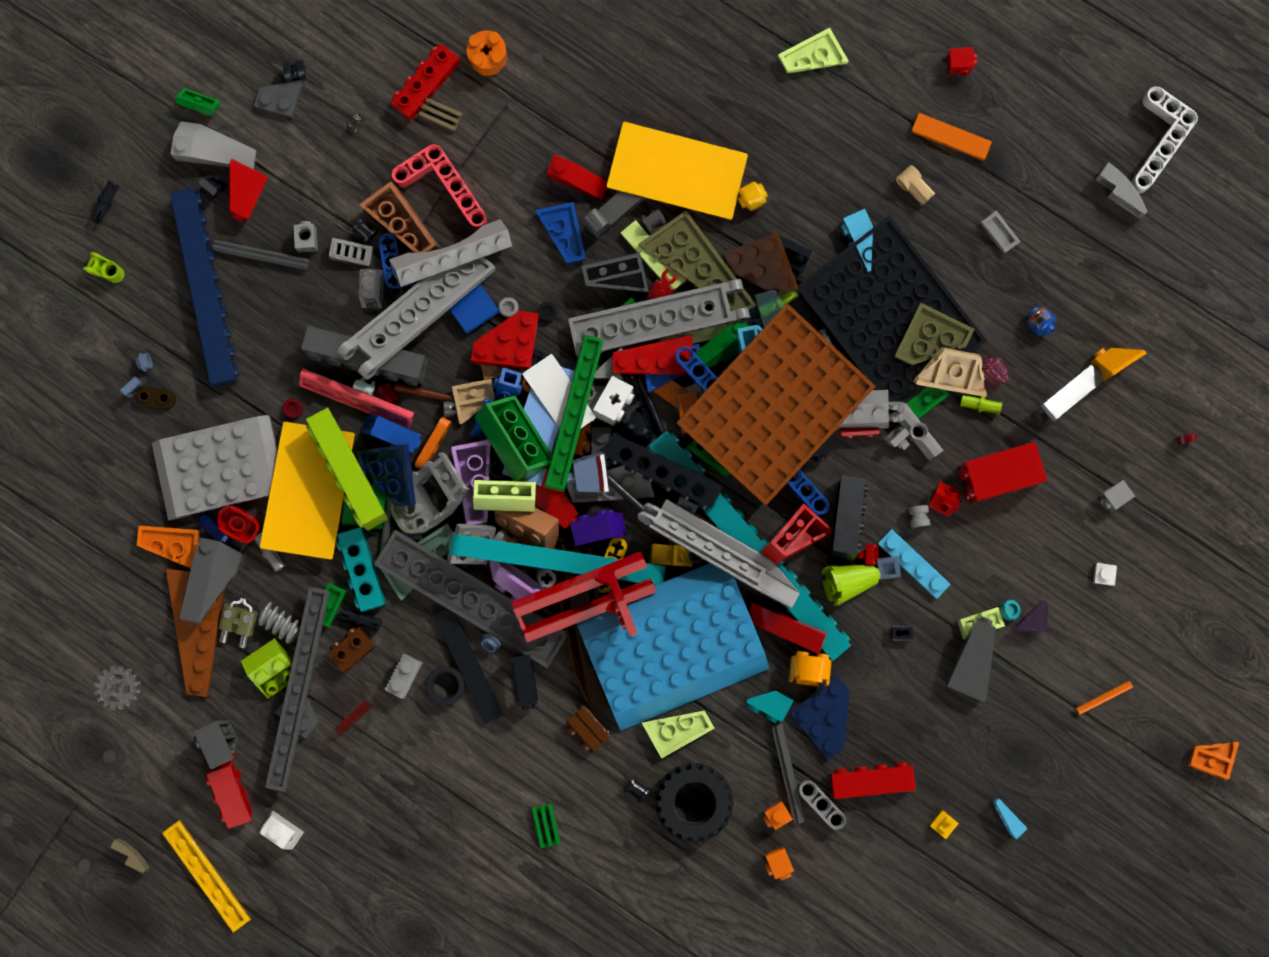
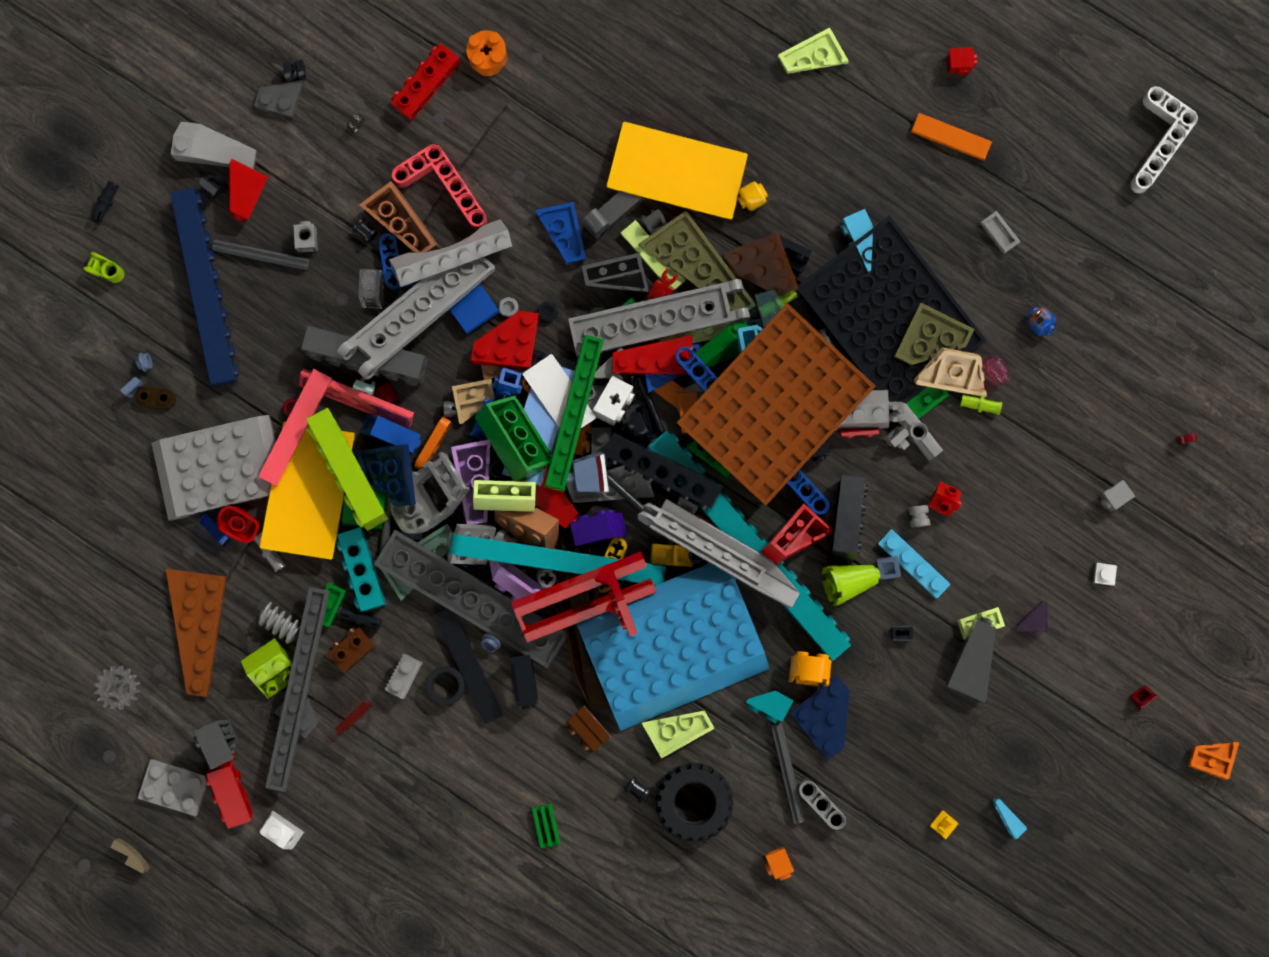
orange wing [137,526,200,568] -> none
yellow tile [162,820,251,933] -> none
green plate [175,88,220,116] -> none
dark grey wedge [179,538,243,624] -> none
olive piece [218,598,258,648] -> none
light grey slope [329,238,373,267] -> none
copper bar [394,383,454,402] -> none
dark tan tile [418,98,463,132] -> none
red slope [547,155,608,201] -> none
red slope [749,602,828,654] -> none
orange brick [763,800,793,830] -> none
red brick [830,762,916,799] -> none
red tile [857,544,879,566] -> none
tan piece [895,165,935,206] -> none
red brick [958,442,1047,504] -> none
teal tile [1000,600,1021,621] -> none
slope [1032,365,1104,427] -> none
orange bar [1075,681,1133,715] -> none
light orange slope [1091,348,1147,381] -> none
light grey slope [1095,162,1147,219] -> none
none -> light grey plate [138,759,207,816]
none -> coral tile [258,369,332,486]
none -> dark red slope [1129,685,1158,711]

